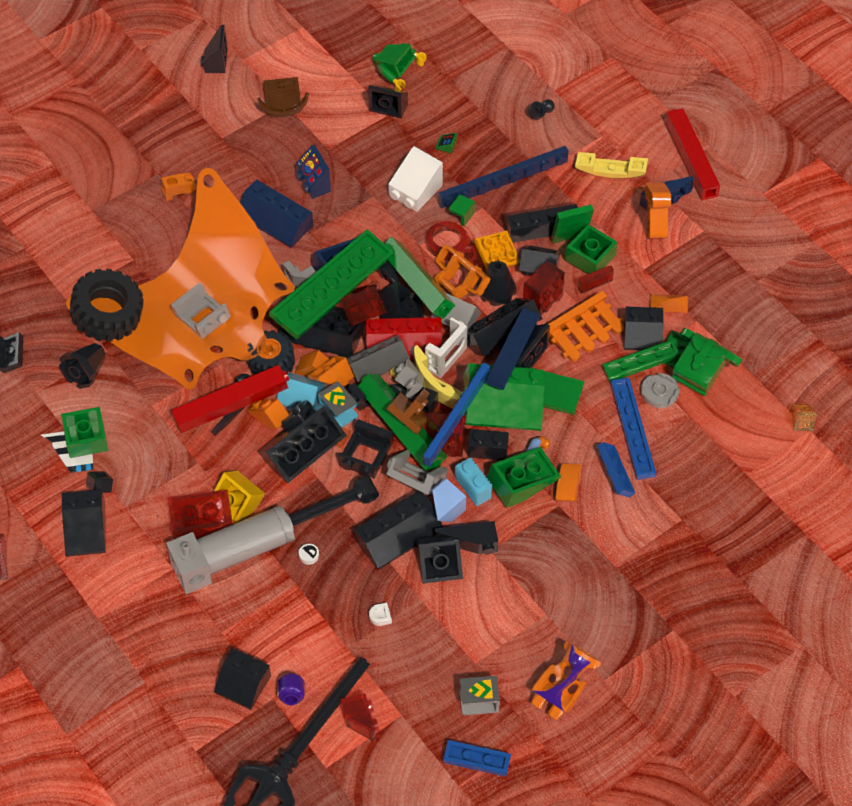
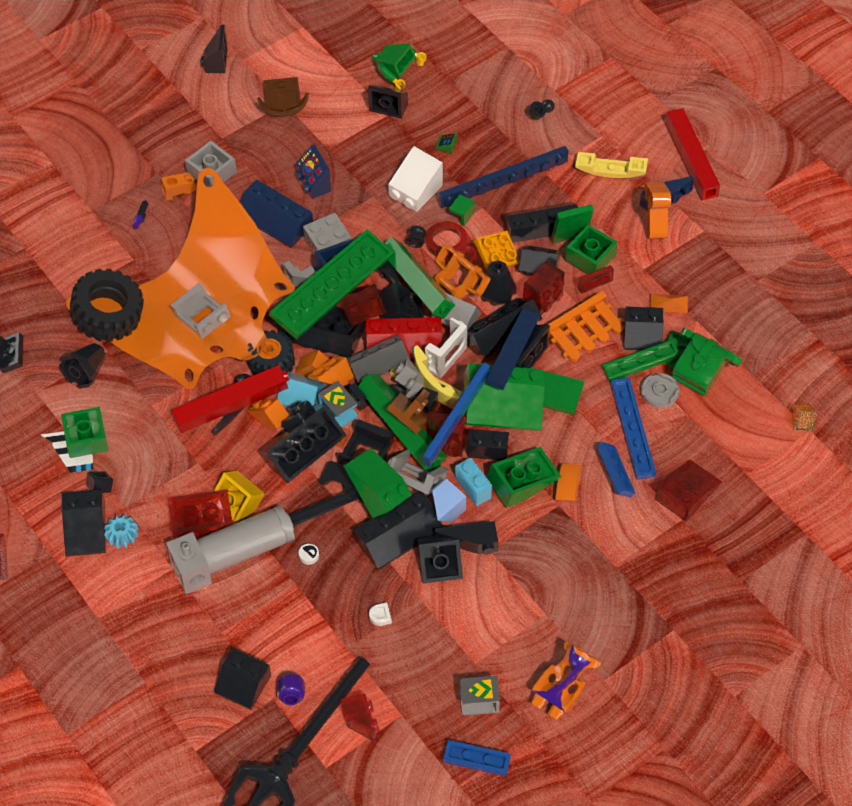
arm [526,436,551,452] -> none
none -> medium azure gear [104,514,139,549]
none -> piece [133,200,149,229]
none -> light grey brick [185,141,237,187]
none -> light grey brick [303,213,352,254]
none -> black piece [319,461,353,492]
none -> green slope [344,448,412,518]
none -> black wheel [406,226,426,248]
none -> clear red slope [654,459,722,522]

